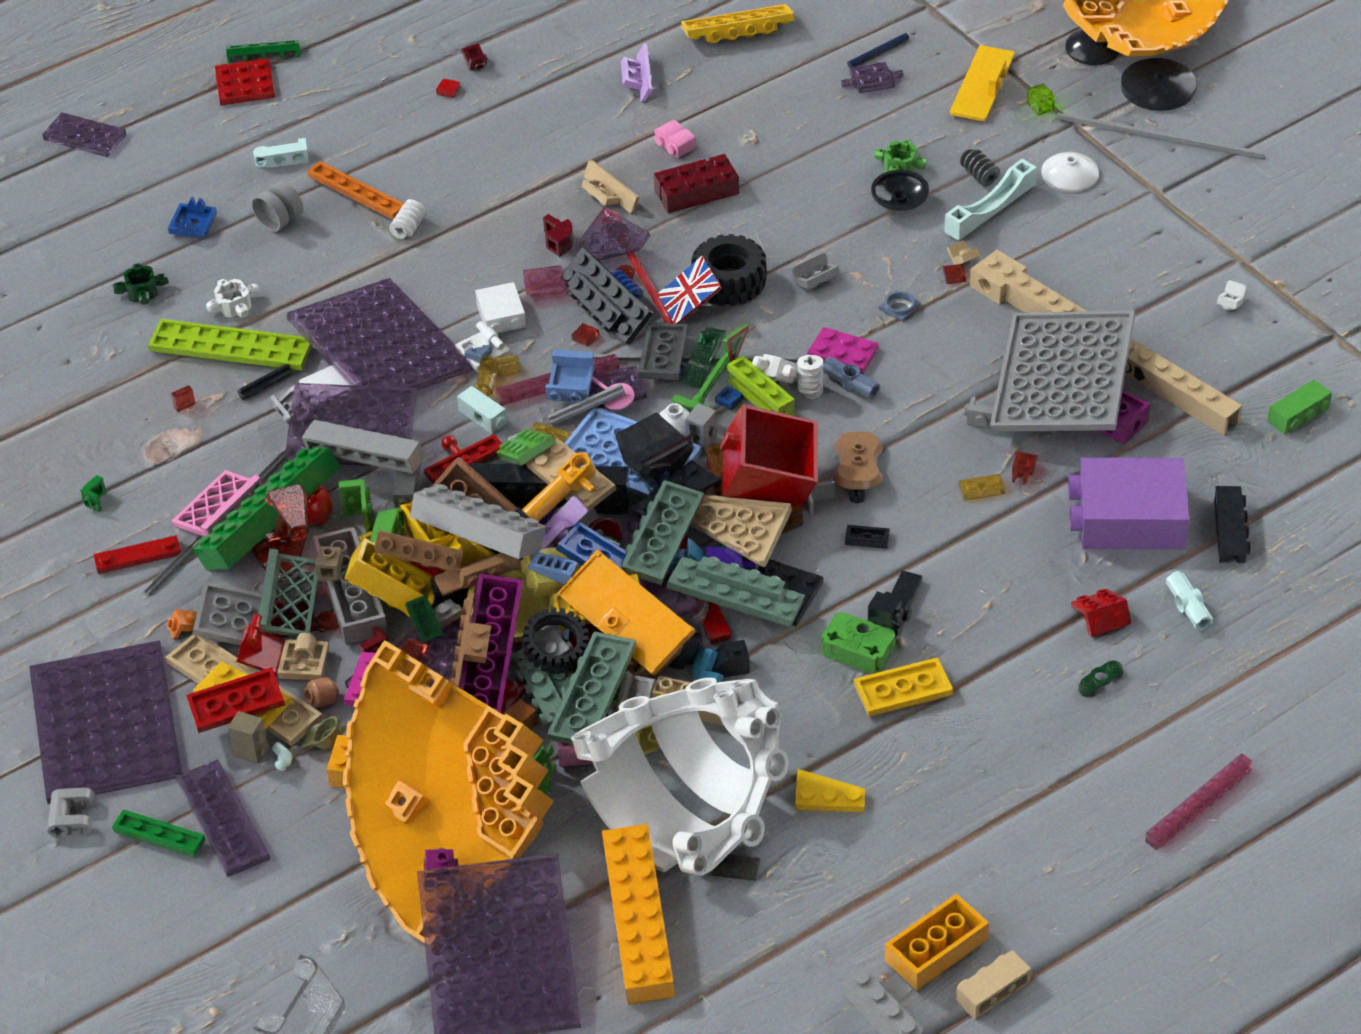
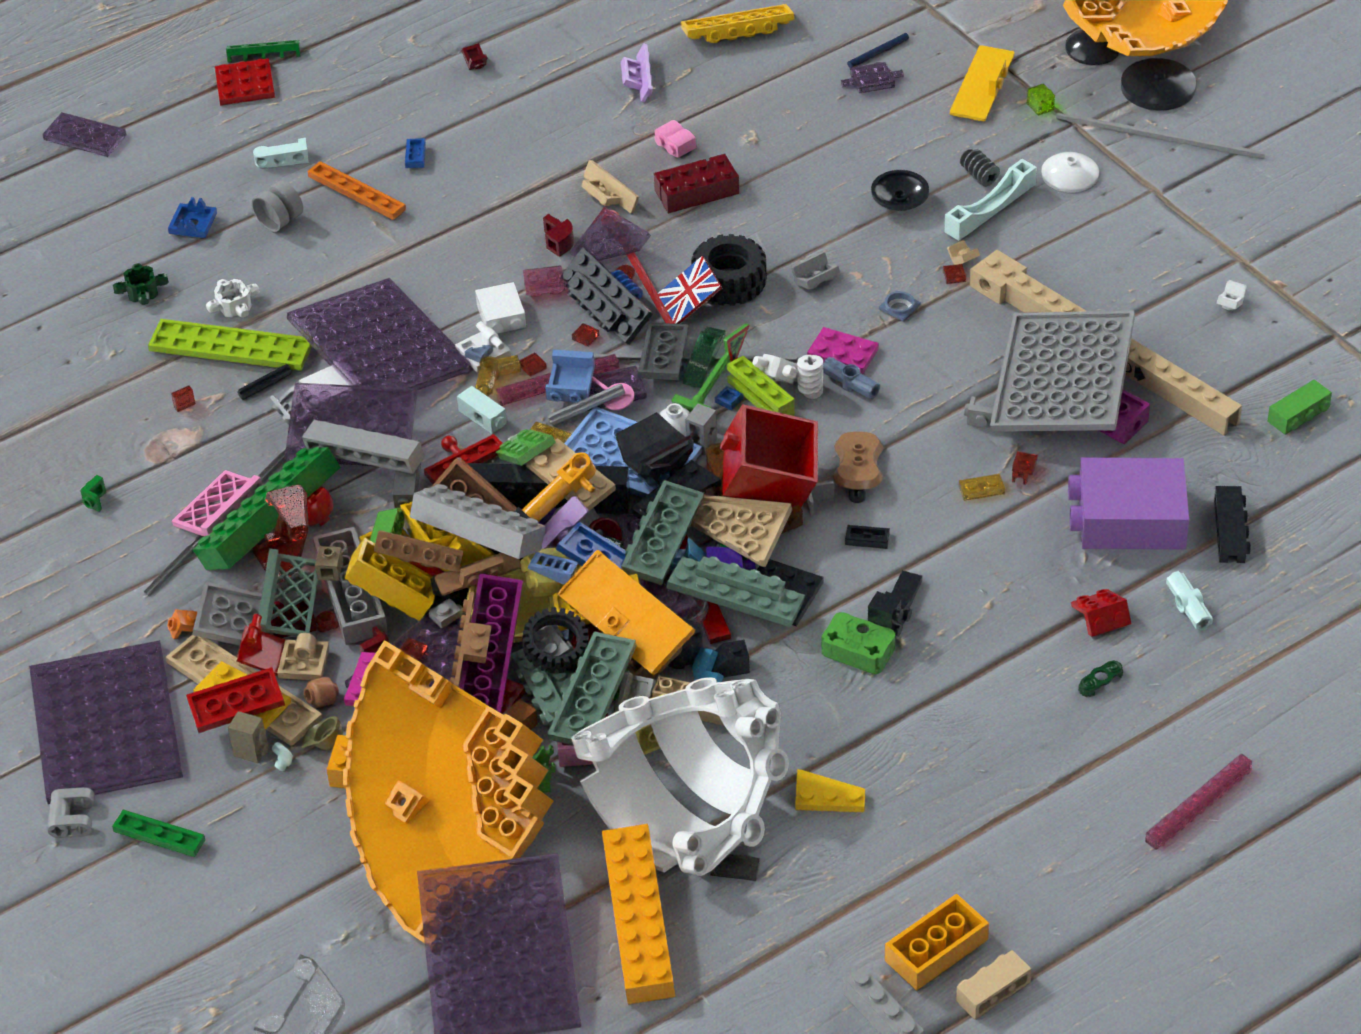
red plate [93,535,181,574] -> none
clear purple plate [176,759,270,877] -> none
bright green bracket [339,479,374,533] -> none
white piece [389,199,427,239] -> none
dark green tile [405,595,444,644] -> none
magenta brick [423,848,459,884] -> none
red tile [436,78,461,98] -> none
yellow plate [854,657,953,717] -> none
bright green piece [874,139,927,172] -> none
none -> blue plate [405,138,426,168]
none -> clear red tile [518,352,547,377]

